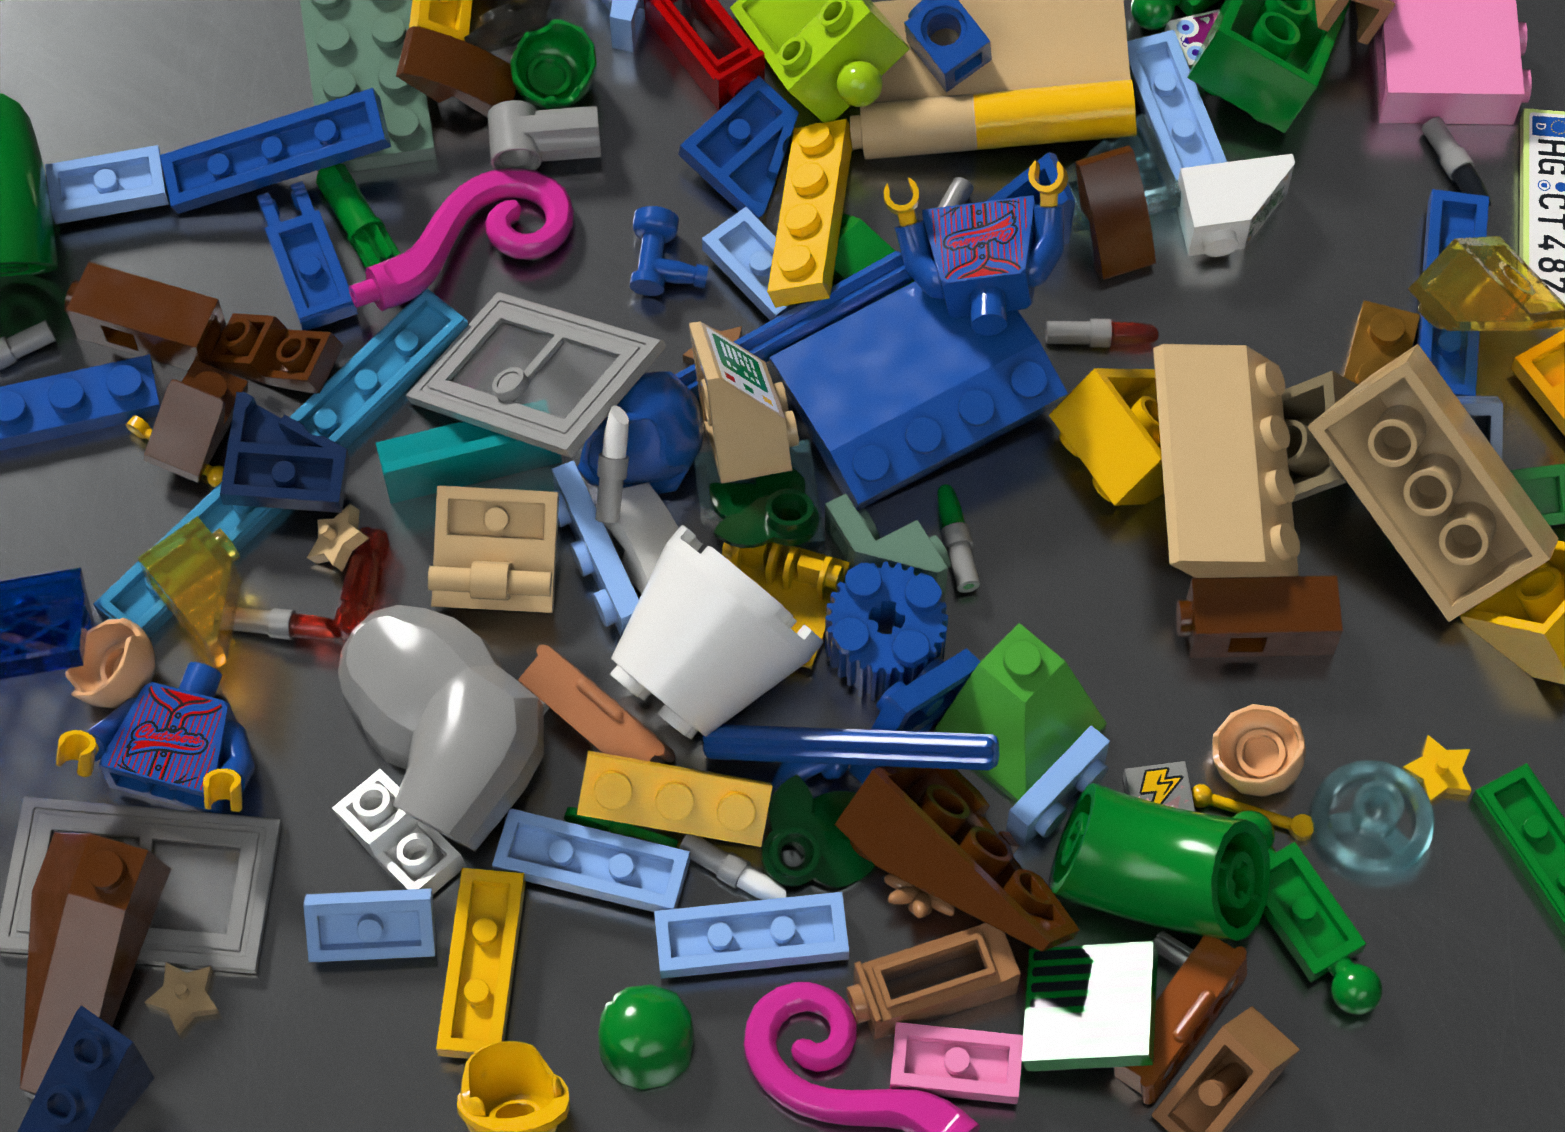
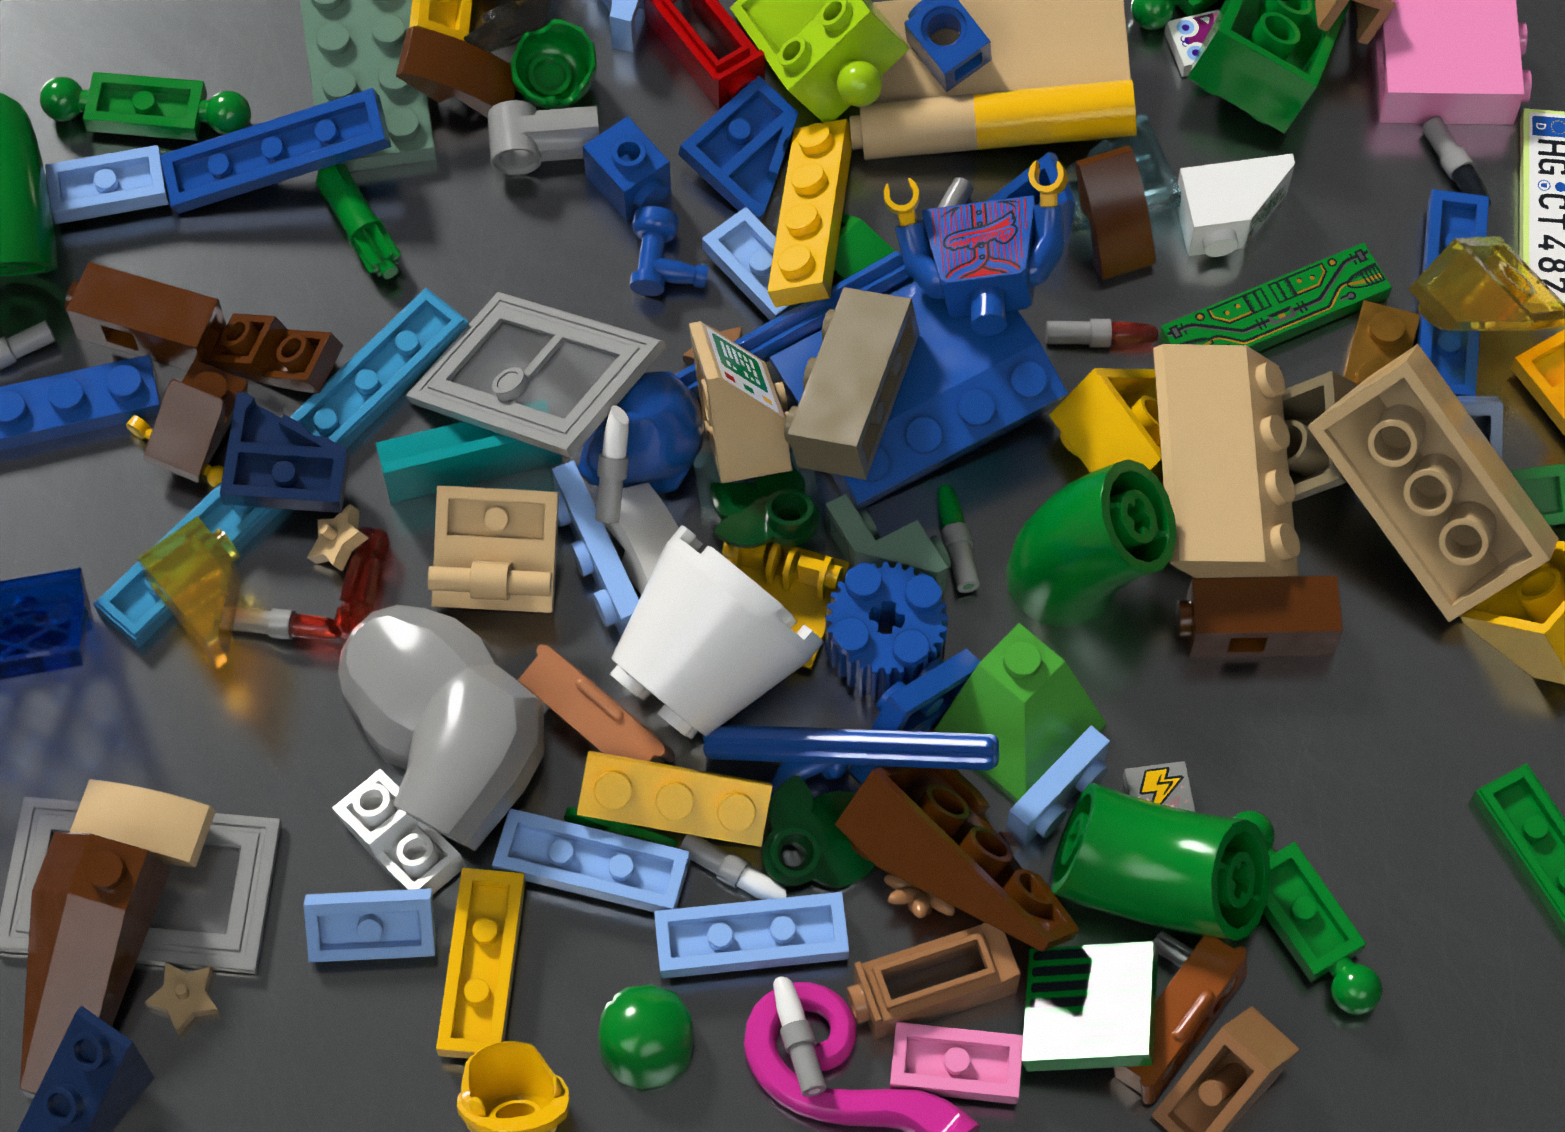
blue torso [56,662,255,813] -> none
light nougat hair [65,618,156,709] -> none
blue hinge [256,181,358,331] -> none
dark pink plant [349,168,574,311] -> none
light blue plate [1127,30,1227,193] -> none
yellow hinge [1191,784,1315,841] -> none
light nougat hair [1212,704,1306,797] -> none
clear light blue piece [1311,760,1435,877] -> none
yellow piece [1401,735,1472,807] -> none
none -> green plate [39,72,251,141]
none -> tan slope [69,779,216,868]
none -> blue brick [583,116,671,222]
none -> light grey piece [773,976,827,1097]
none -> dark tan brick [784,287,920,480]
none -> green brick [1006,459,1177,628]
none -> green tile [1159,242,1392,352]

